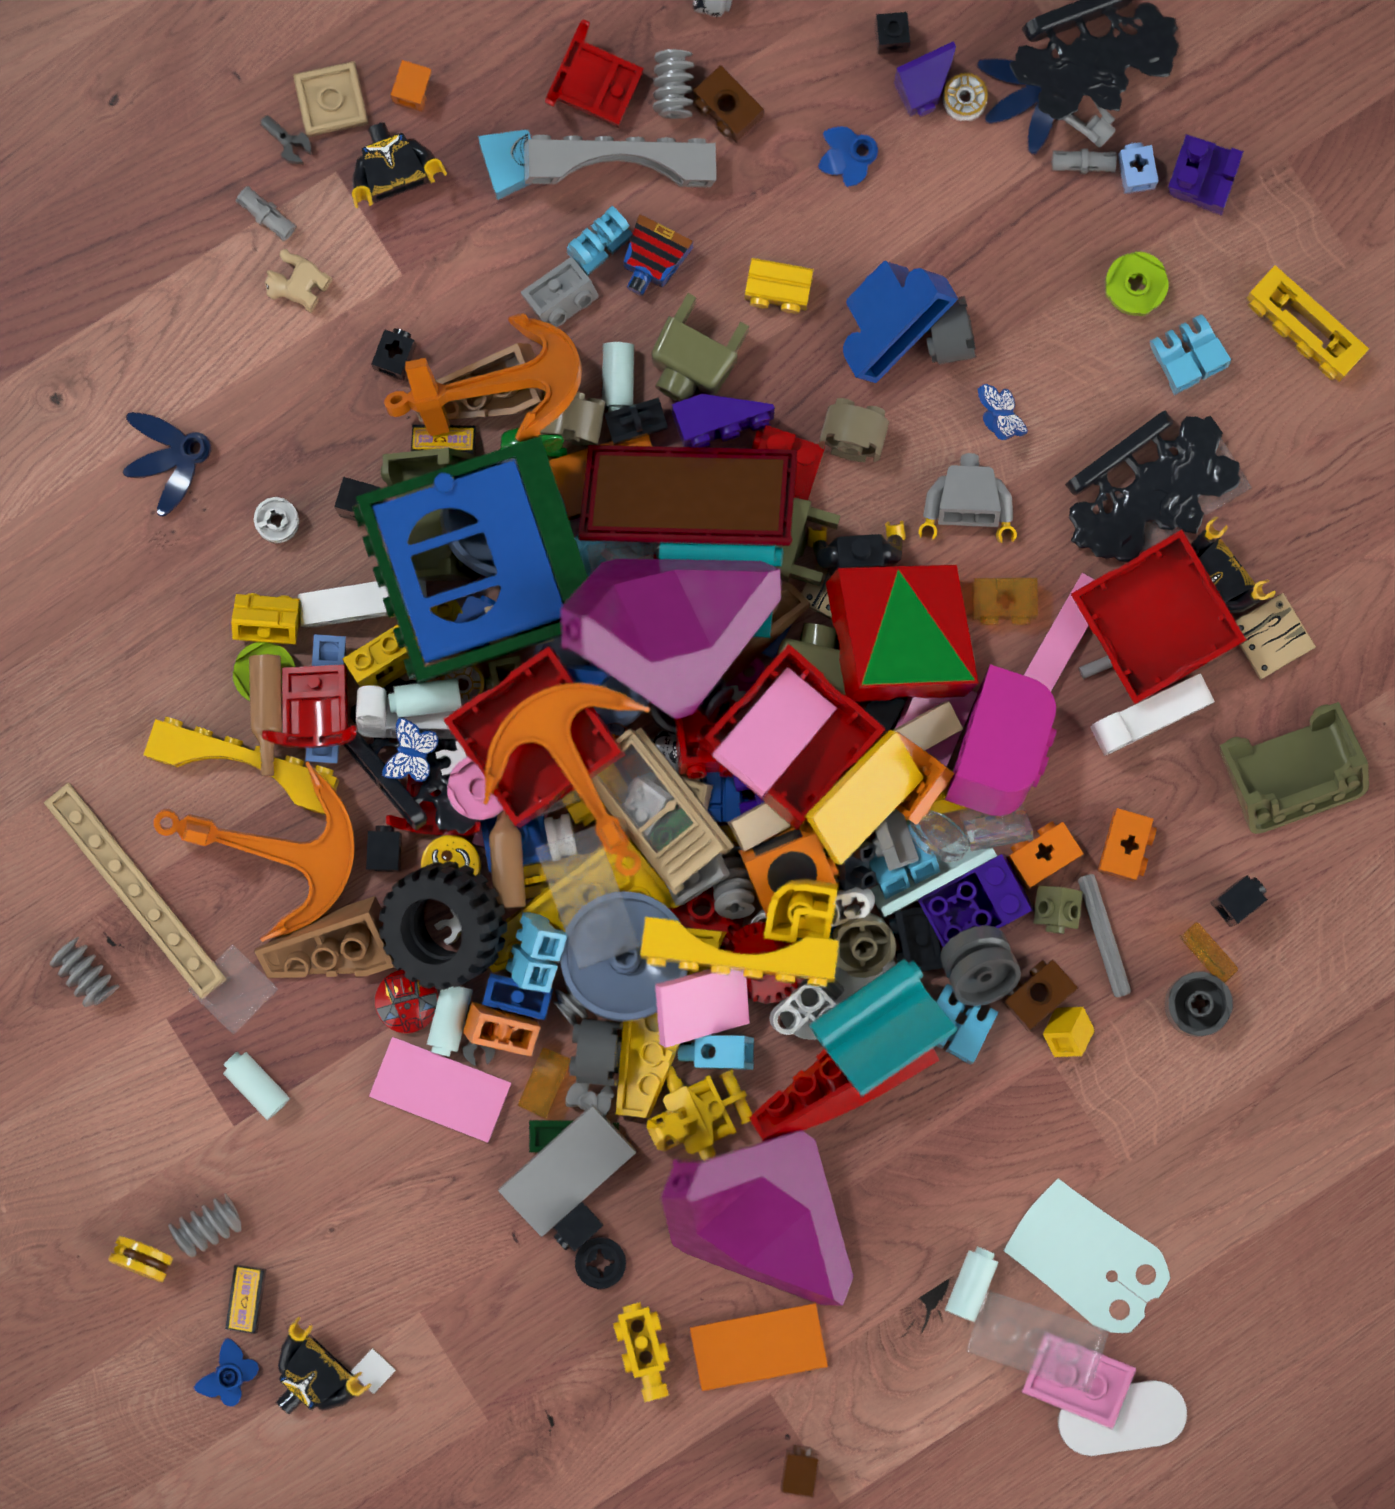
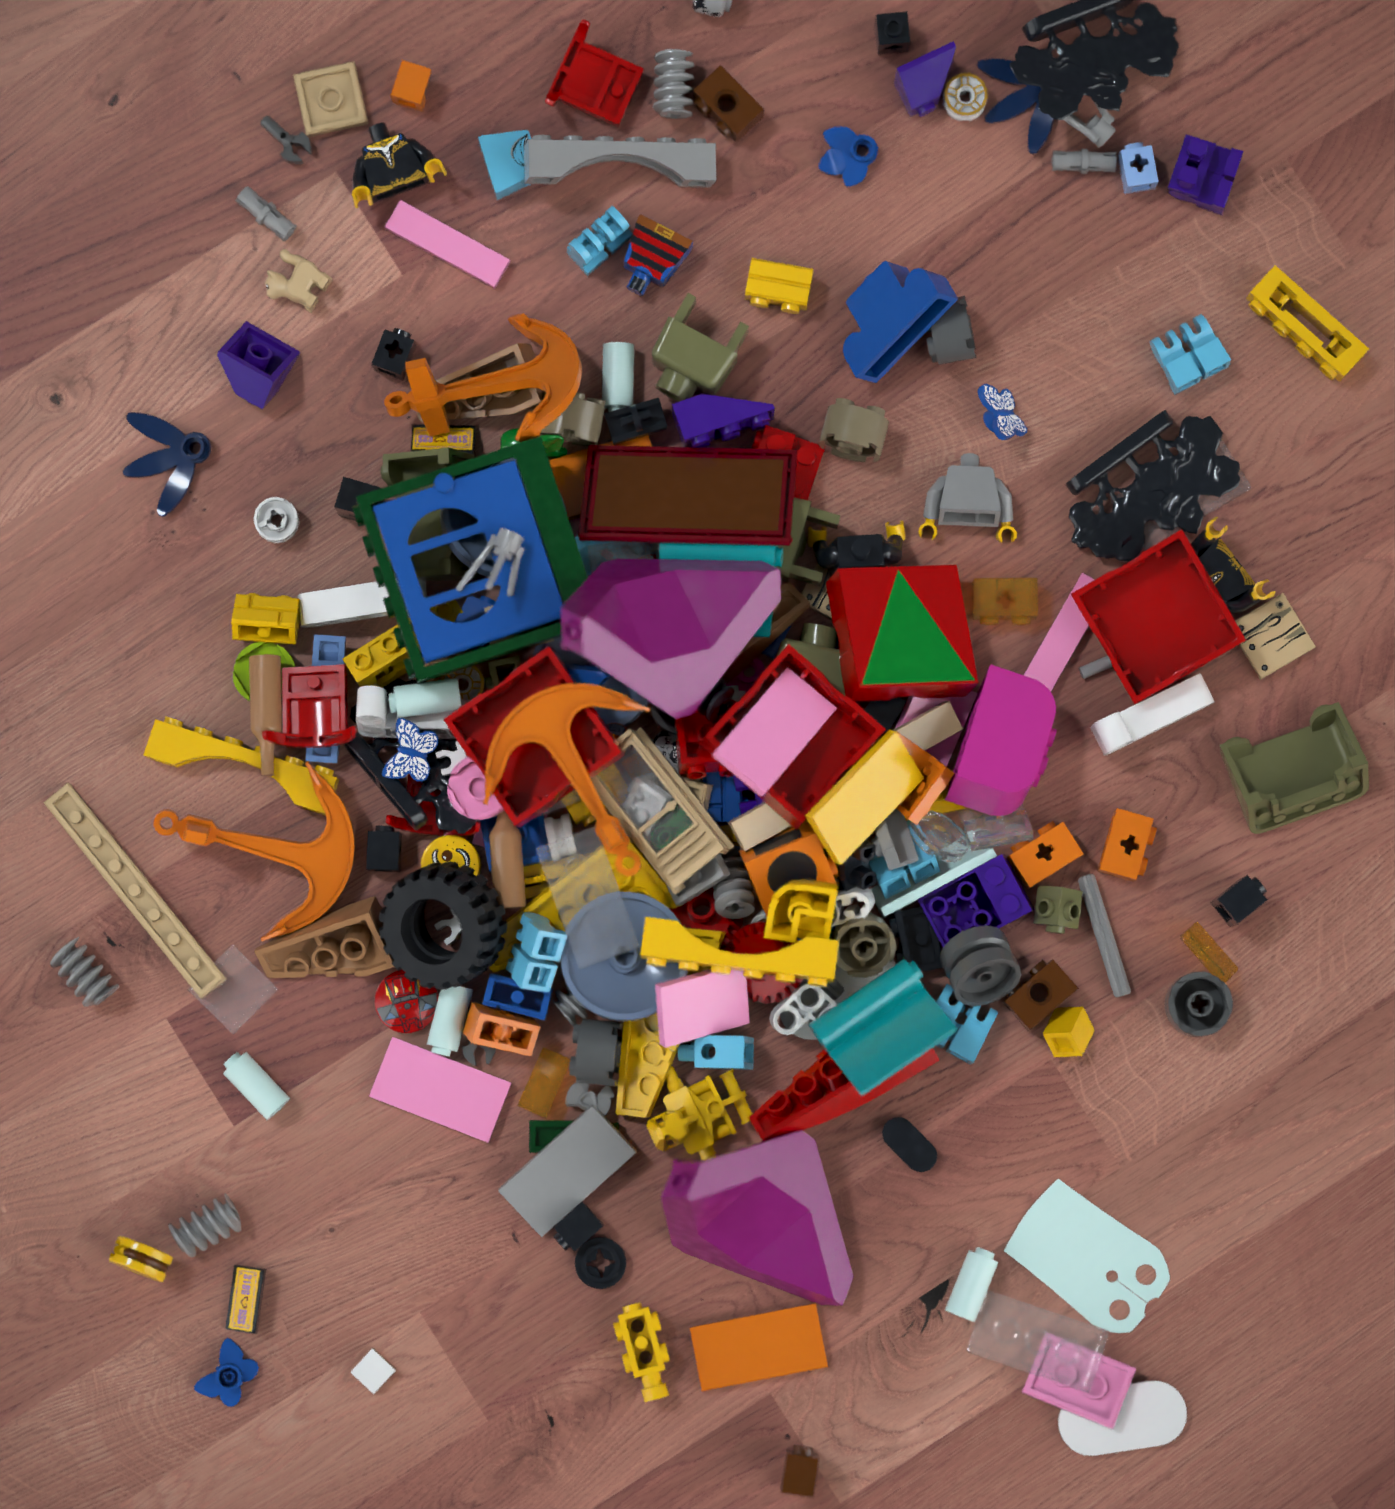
torso [276,1317,371,1415] -> none
light grey bracket [521,256,599,327] -> none
lime plate [1105,252,1169,316] -> none
none -> dark purple slope [217,321,300,410]
none -> bright pink tile [385,200,510,289]
none -> light grey plant [456,528,525,597]
none -> black tile [882,1117,937,1172]

